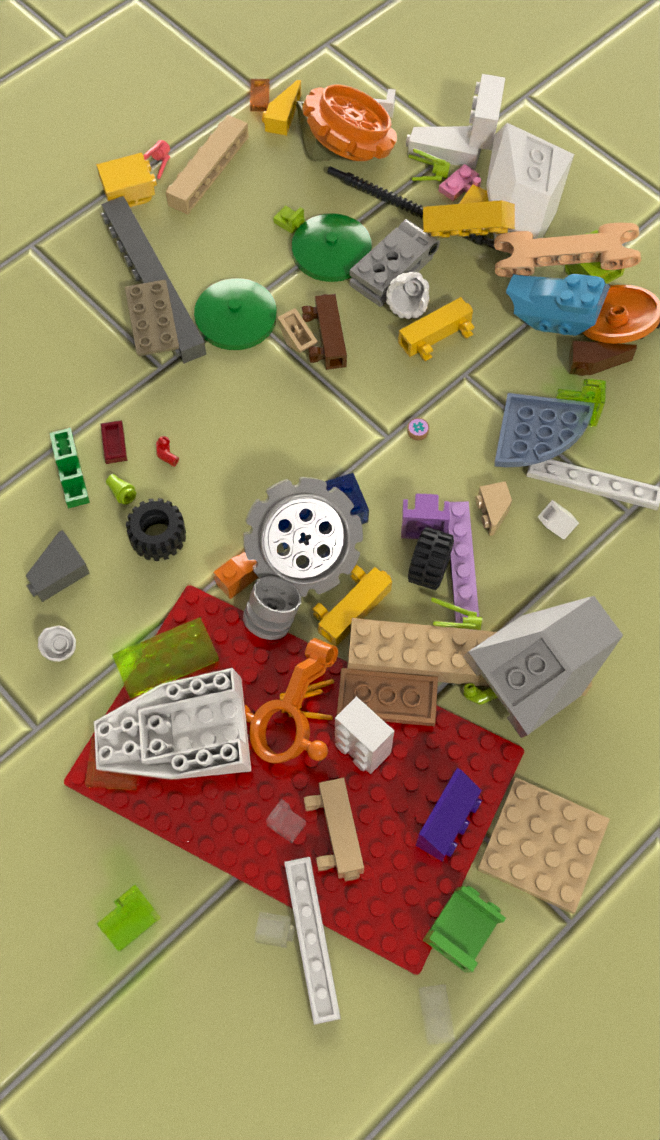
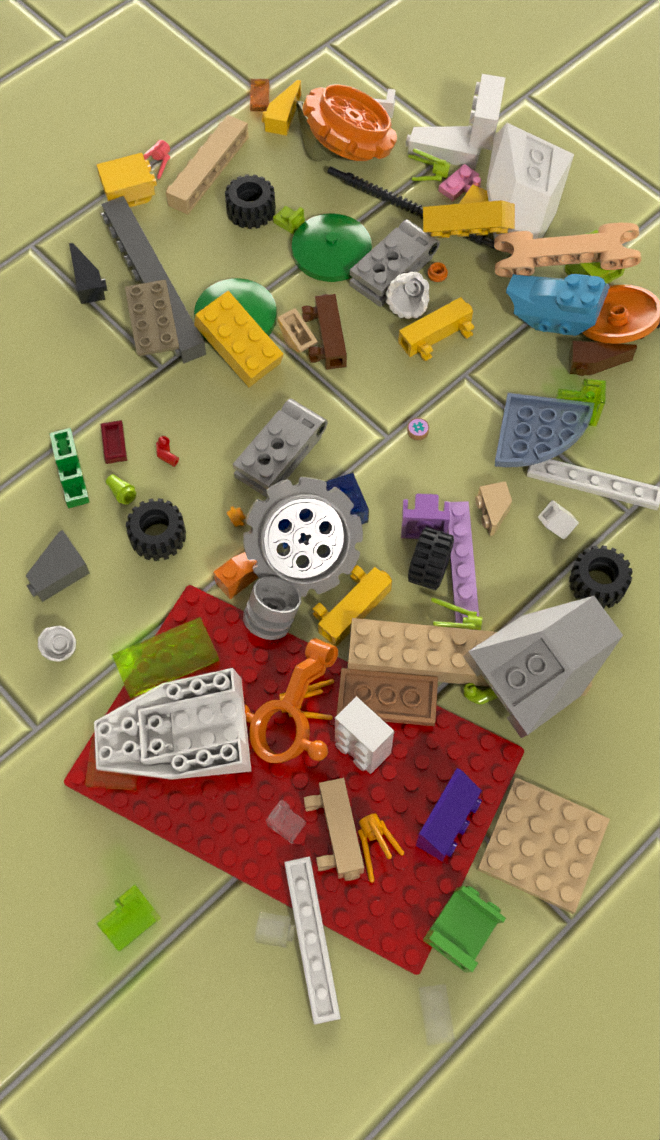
none -> black slope [69,243,108,304]
none -> yellow brick [194,291,284,388]
none -> black tyre [225,174,276,229]
none -> light orange plate [227,506,246,527]
none -> light grey hinge [233,399,328,497]
none -> light orange plant [358,814,404,883]
none -> orange plate [427,262,448,282]
none -> black tyre [569,545,633,609]

